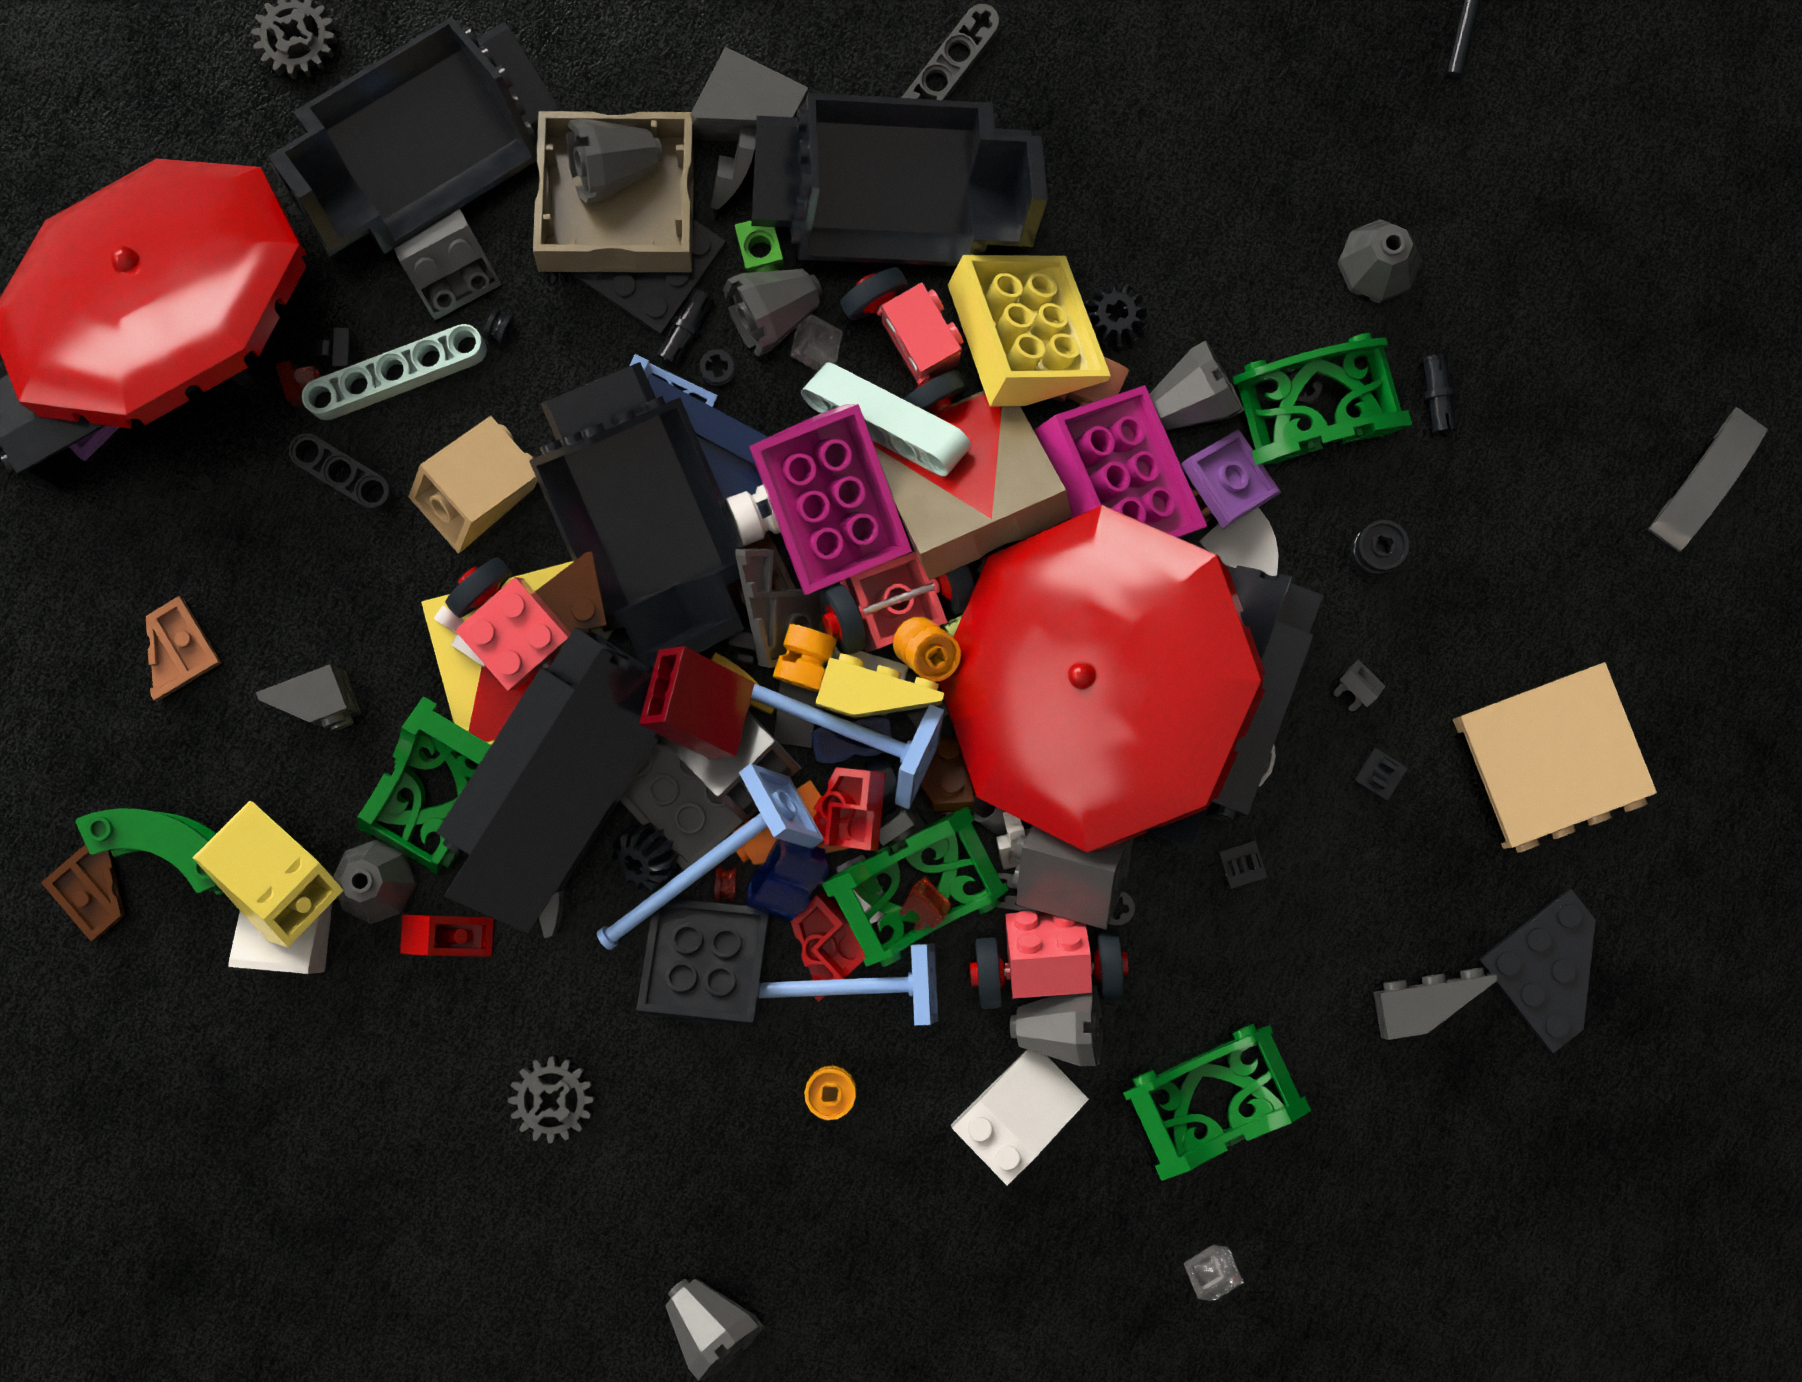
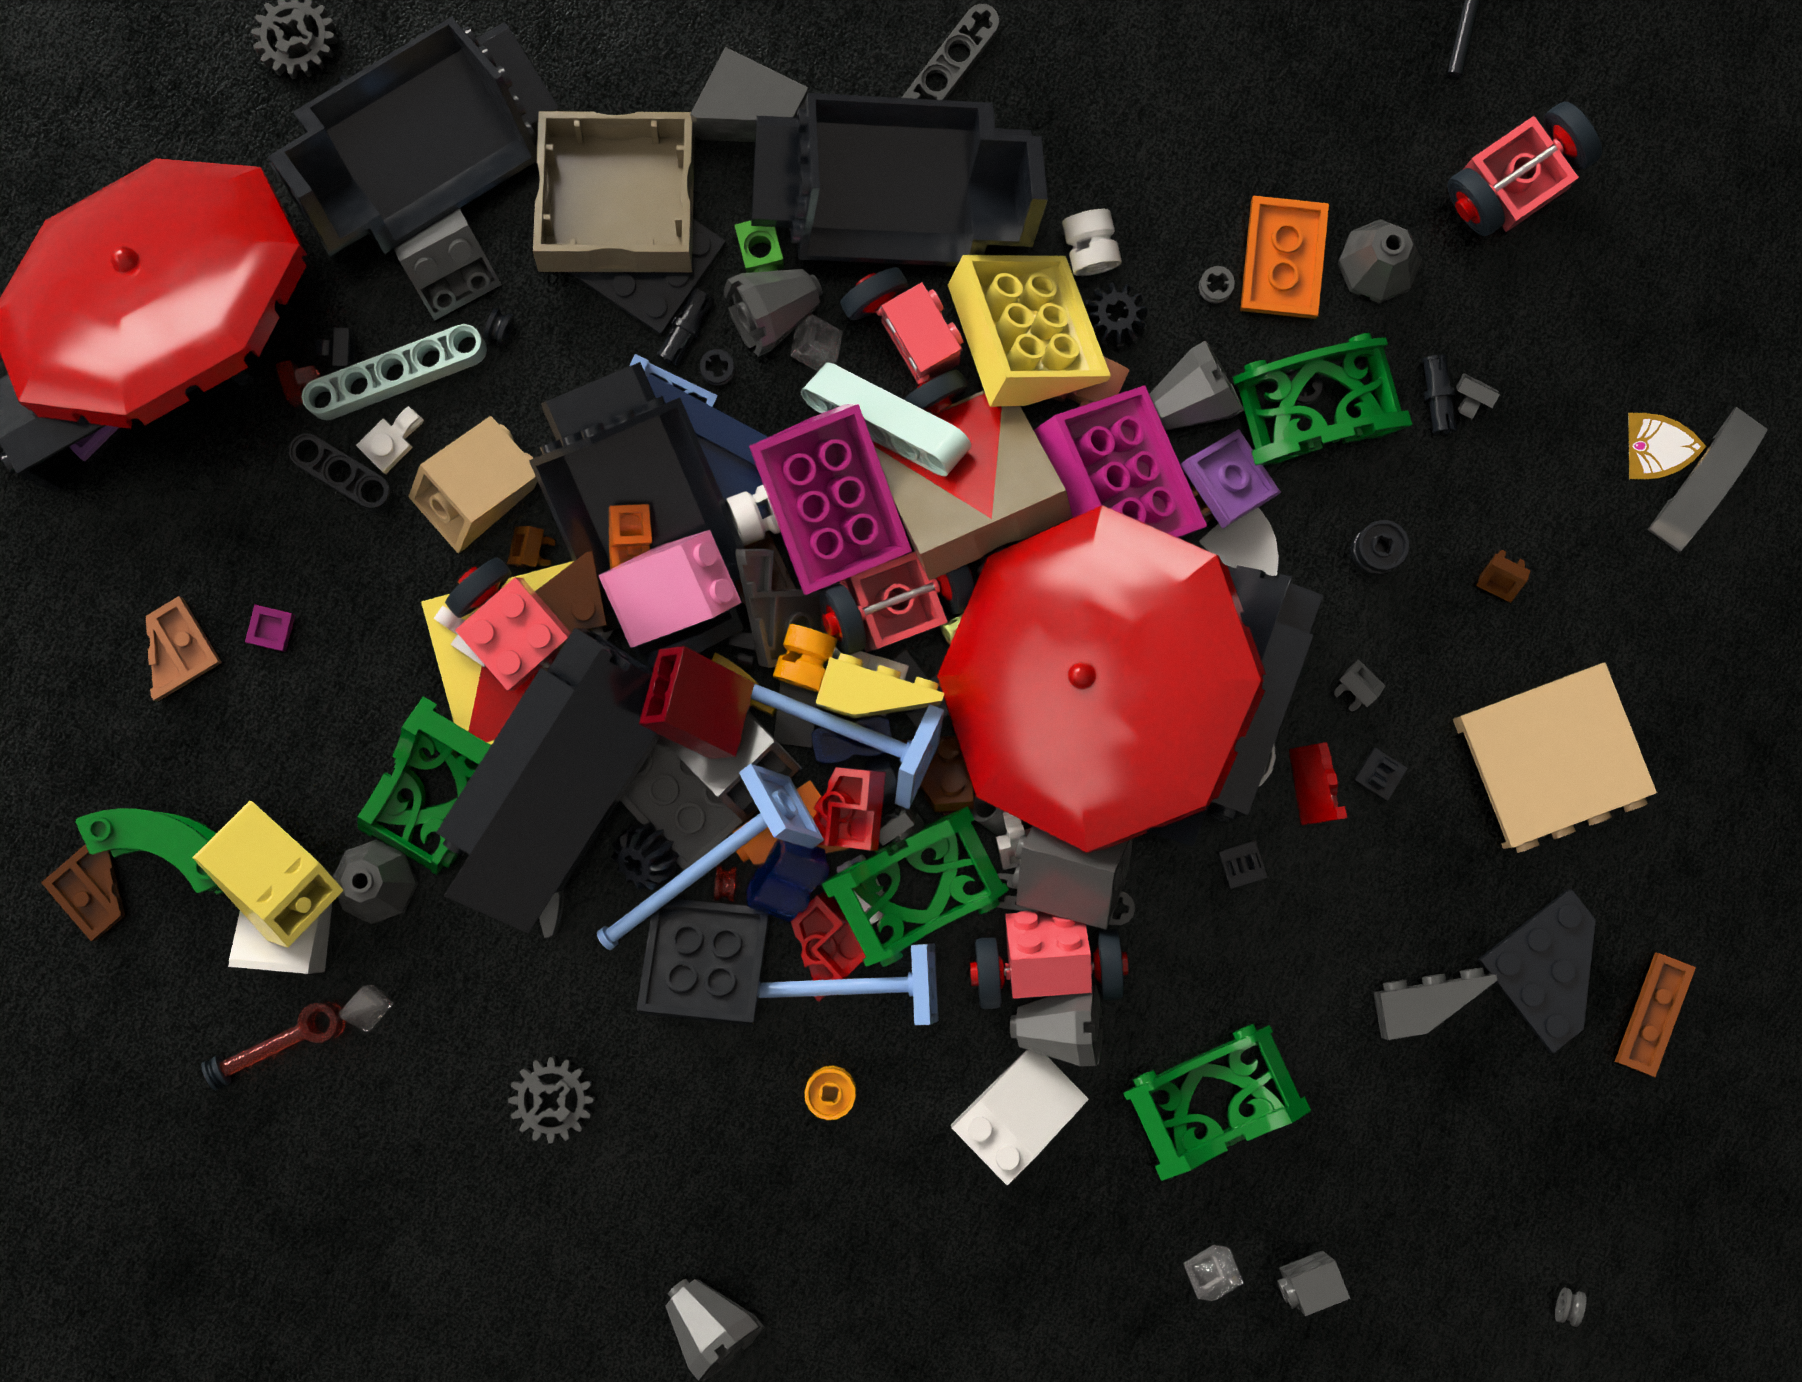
dark grey slope [256,664,362,731] -> none
red slope [400,915,494,957] -> none
dark grey cone [566,118,663,204] -> none
dark grey slope [711,126,756,210] -> none
light orange wheel [893,617,961,682] -> none
clear red tile [900,876,951,931] -> none
none -> clear red piece [201,1002,346,1091]
none -> magenta plate [245,605,295,652]
none -> clear slope [339,985,394,1031]
none -> white plate [356,406,424,474]
none -> reddish brown tile [507,526,556,568]
none -> bright pink slope [598,530,742,648]
none -> orange slope [609,504,652,569]
none -> white wheel [1062,209,1122,276]
none -> dark grey bush [1198,266,1235,304]
none -> orange plate [1240,196,1329,319]
none -> dark grey brick [1277,1251,1350,1316]
none -> red slope [1289,742,1347,825]
none -> brick [1447,102,1602,236]
none -> dark grey tile [1456,373,1500,419]
none -> reddish brown tile [1476,550,1531,603]
none -> dark grey bush [1555,1287,1586,1327]
none -> dark orange plate [1615,953,1696,1077]
none -> sticker [1628,413,1707,479]

